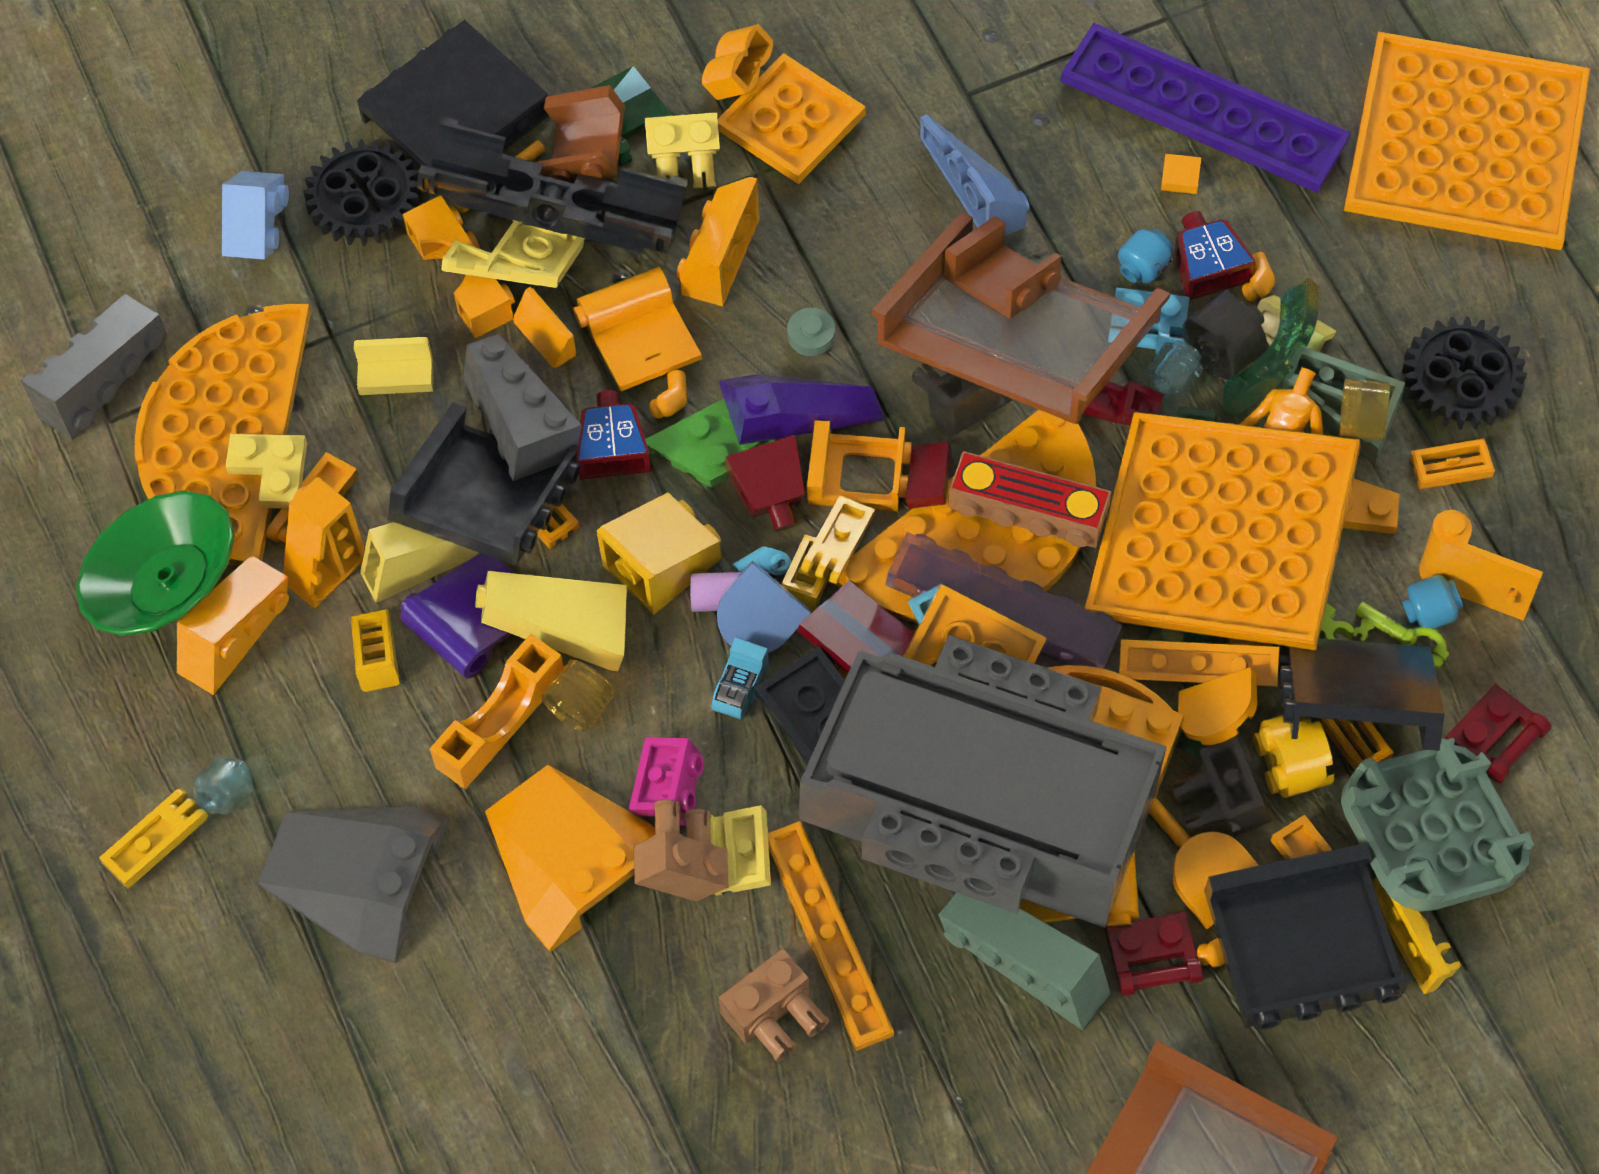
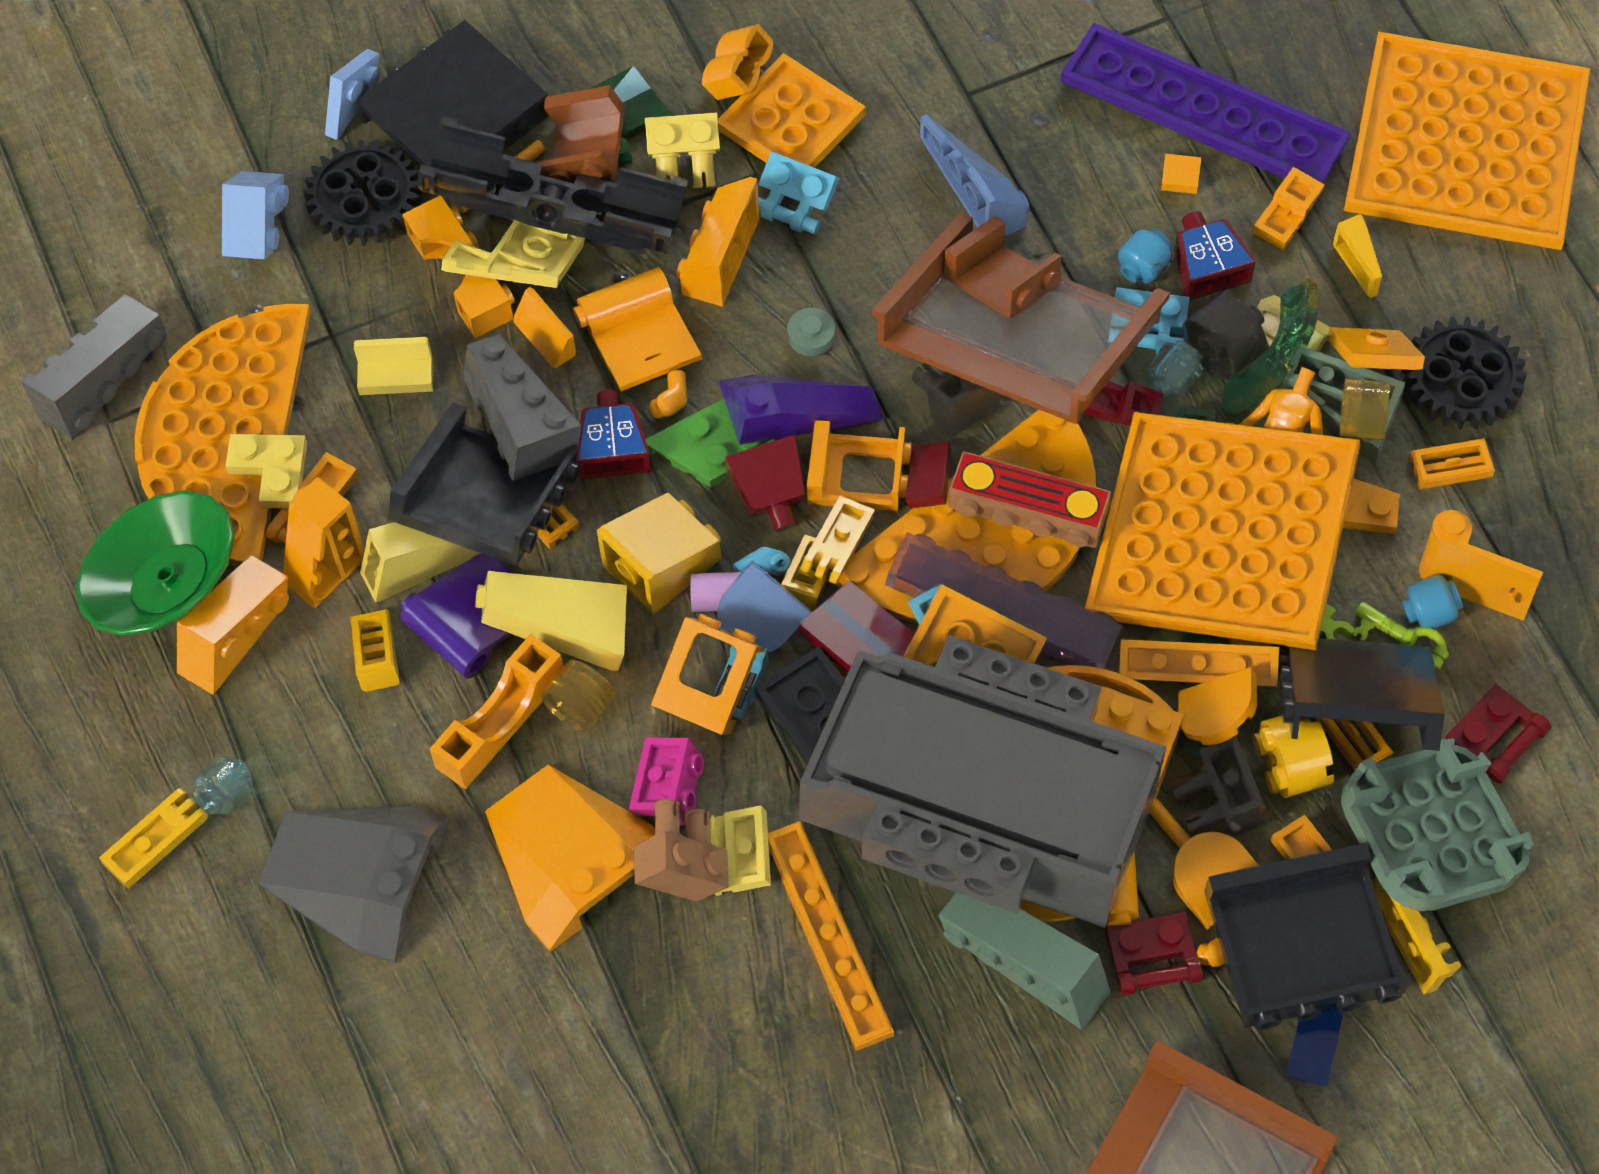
medium nougat brick [718,948,829,1062] -> none
light orange arm [1242,252,1275,302] -> none
none -> light blue wing [325,49,380,140]
none -> light orange window [651,613,765,735]
none -> medium azure plate [758,151,840,235]
none -> light orange slope [1252,167,1325,251]
none -> clear blue slope [1285,1008,1344,1088]
none -> light orange plate [1327,327,1425,370]
none -> yellow slope [1333,214,1382,299]

